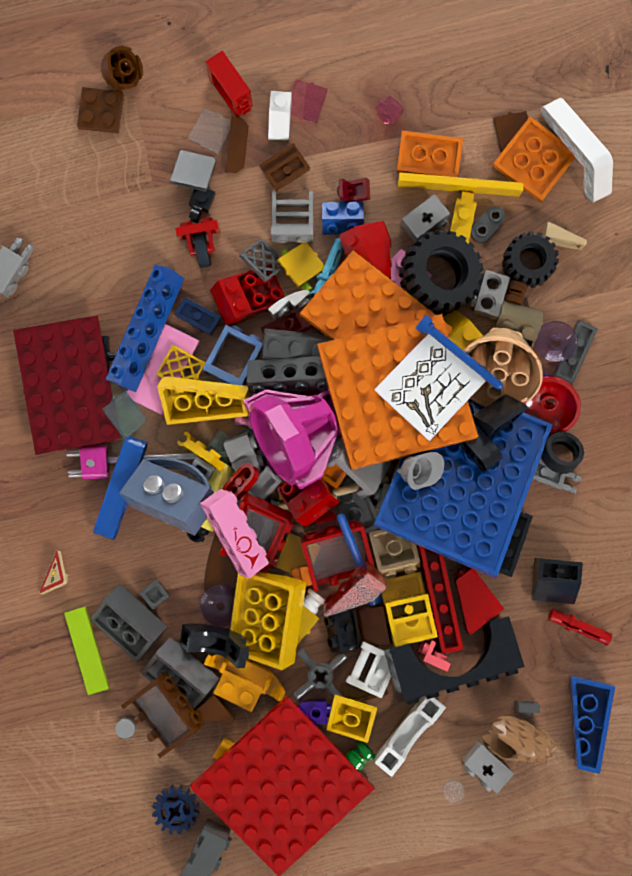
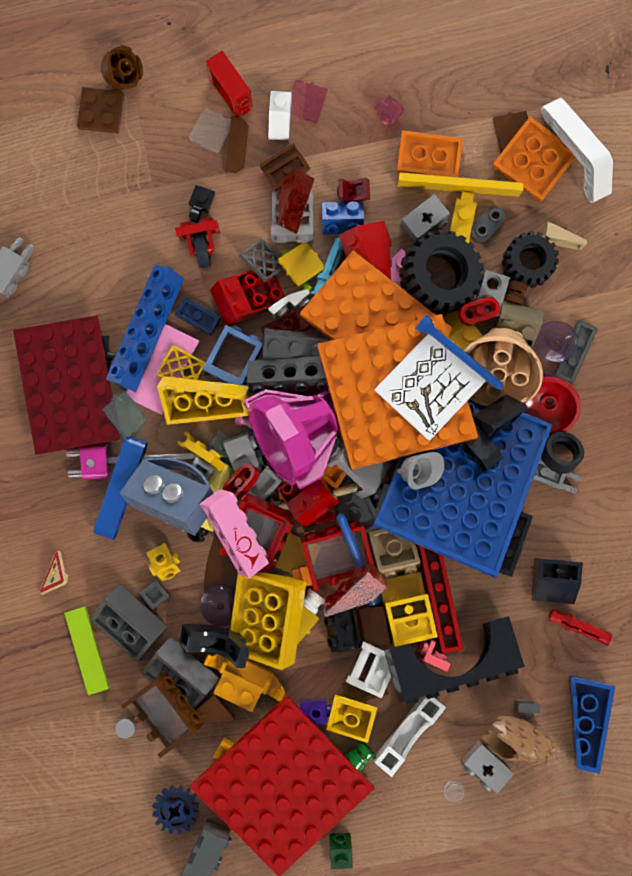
piece [170,150,216,192] -> none
dark grey bar [293,648,348,700] -> none
red slope [453,566,504,635] -> none
none -> yellow brick [146,543,181,581]
none -> clear red slope [278,169,314,234]
none -> dark green bracket [329,833,353,870]
none -> red plate [458,297,500,326]

